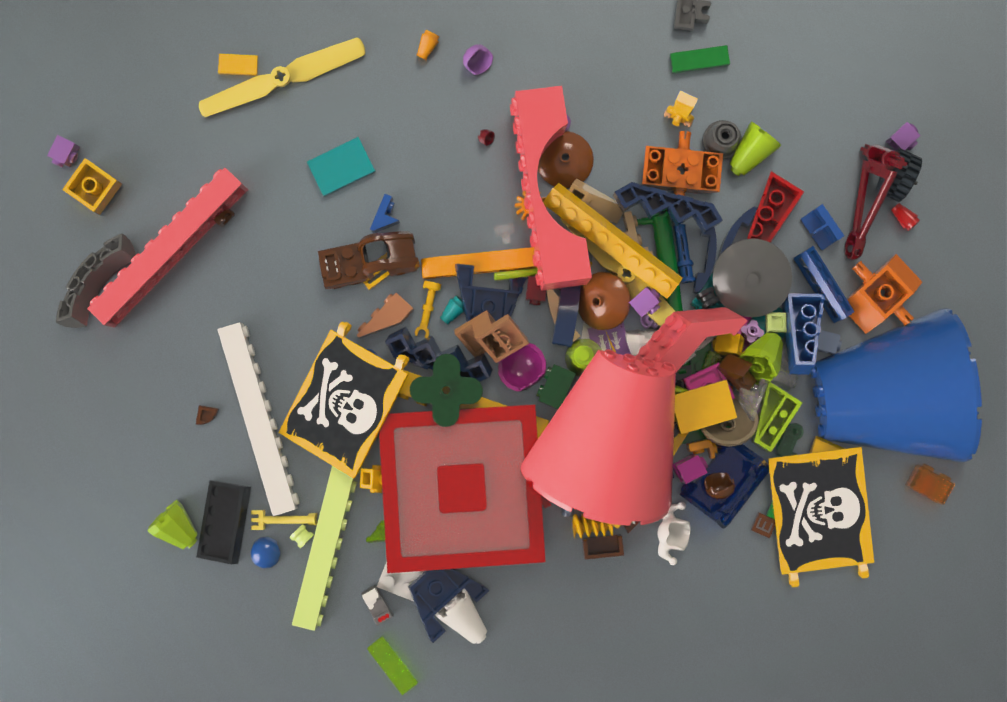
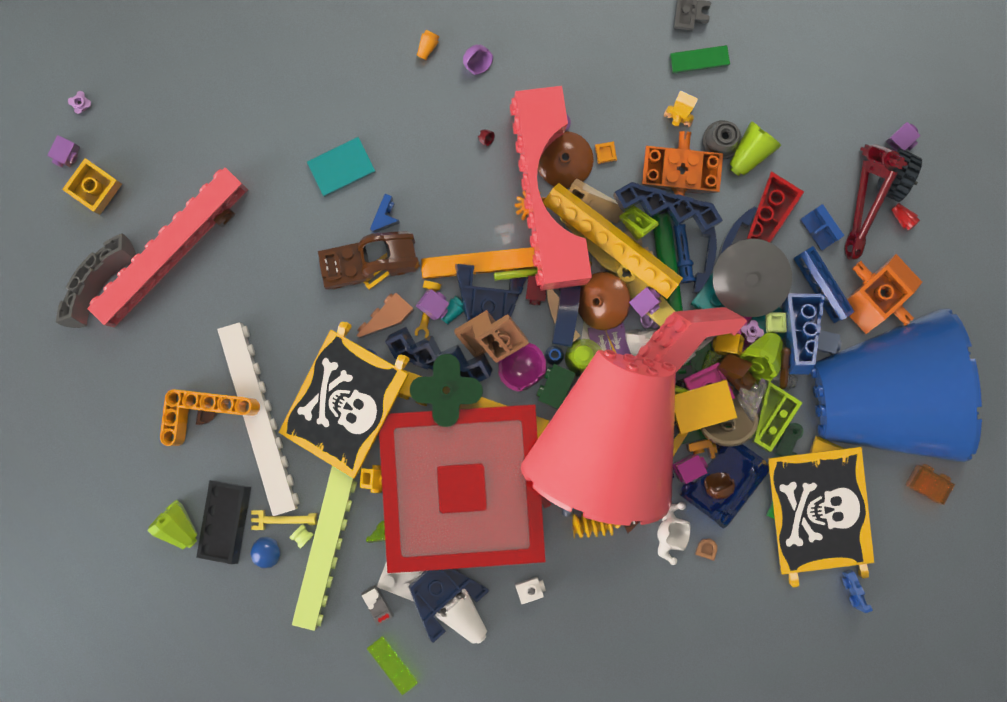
light yellow piece [199,37,365,117] -> none
yellow tile [218,54,258,76] -> none
reddish brown panel [582,534,624,560] -> none
black wheel [696,287,720,309] -> none
reddish brown tile [751,512,775,538] -> none
none -> lavender plate [68,91,91,114]
none -> light orange beam [160,389,260,446]
none -> medium lavender brick [416,289,449,320]
none -> white brick [515,577,546,604]
none -> blue cone [545,346,564,365]
none -> light orange tile [595,141,617,164]
none -> lime slope [619,206,659,241]
none -> medium nougat tile [695,538,718,561]
none -> reddish brown piece [779,347,791,389]
none -> blue wing [842,569,873,613]

